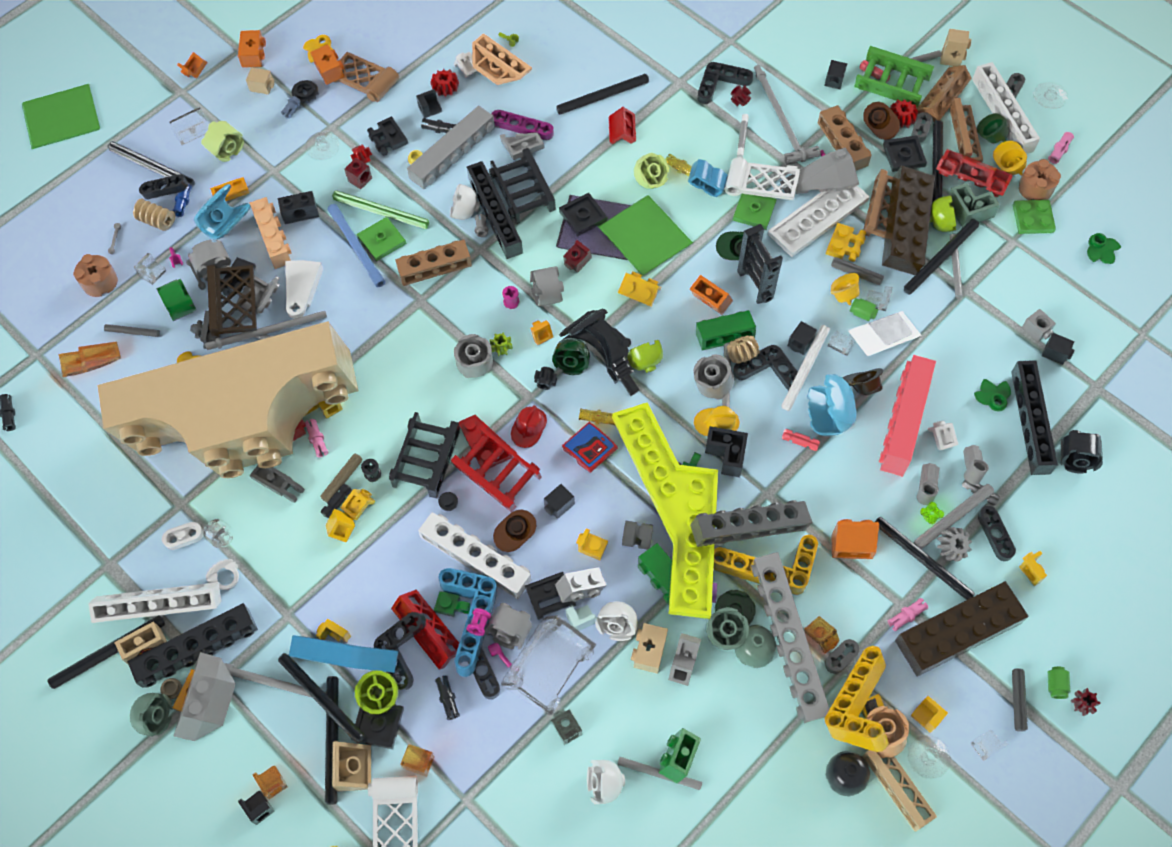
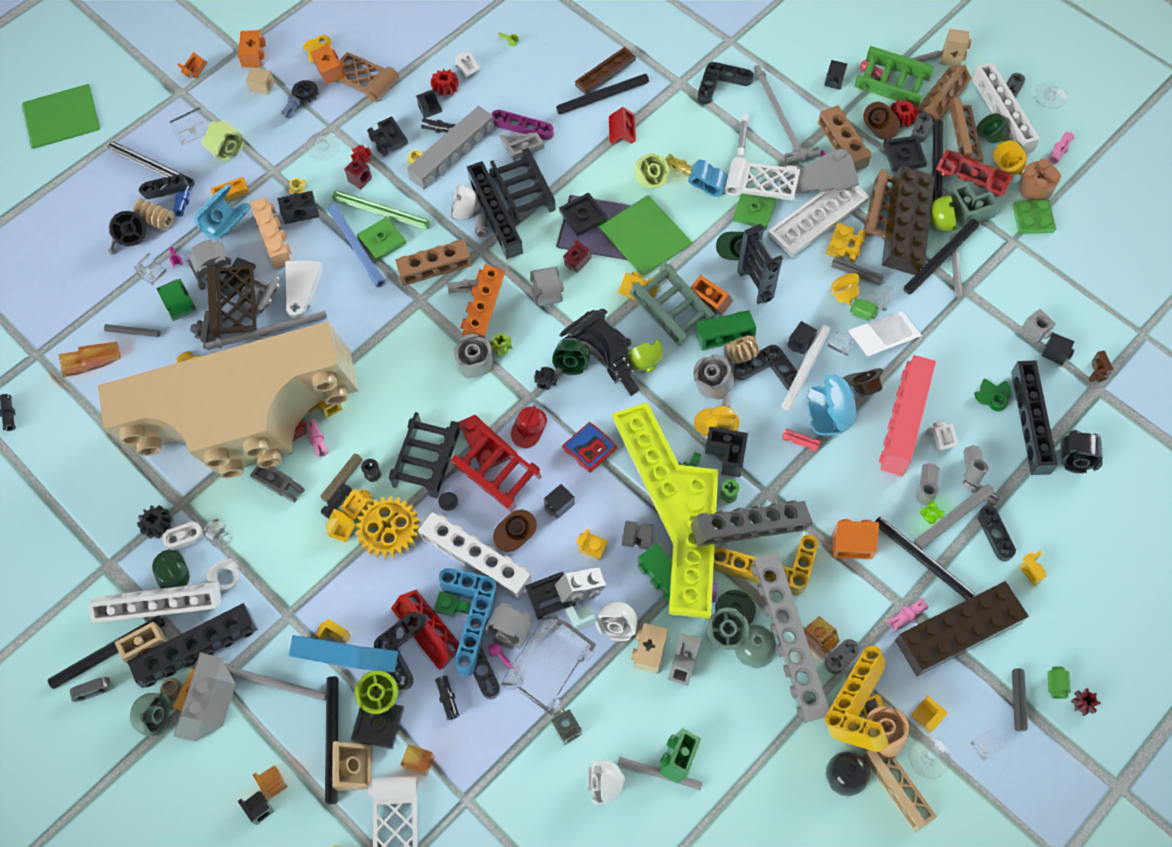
nougat brick [73,254,118,297] -> none
black axle [278,653,365,744] -> none
dark pink bush [466,608,491,636] -> none
light nougat wedge [472,33,532,85] -> none
dark pink bush [502,286,520,309] -> none
light orange tile [530,320,553,345] -> none
clear yellow pin [579,408,616,426] -> none
dark red gear [730,85,751,107] -> none
light grey gear [937,527,973,562] -> none
green plate [1087,233,1121,264] -> none
none -> dark grey beam [69,677,112,702]
none -> black cylinder [108,211,147,247]
none -> black gear [137,505,173,539]
none -> dark green piece [152,549,190,589]
none -> light yellow plate [288,178,307,195]
none -> yellow gear [355,496,420,559]
none -> light grey pin [447,279,479,294]
none -> orange brick [460,264,505,338]
none -> reddish brown plate [575,47,636,95]
none -> sand green fence [630,261,714,346]
none -> bright green bush [720,479,740,503]
none -> reddish brown bracket [1089,350,1114,382]

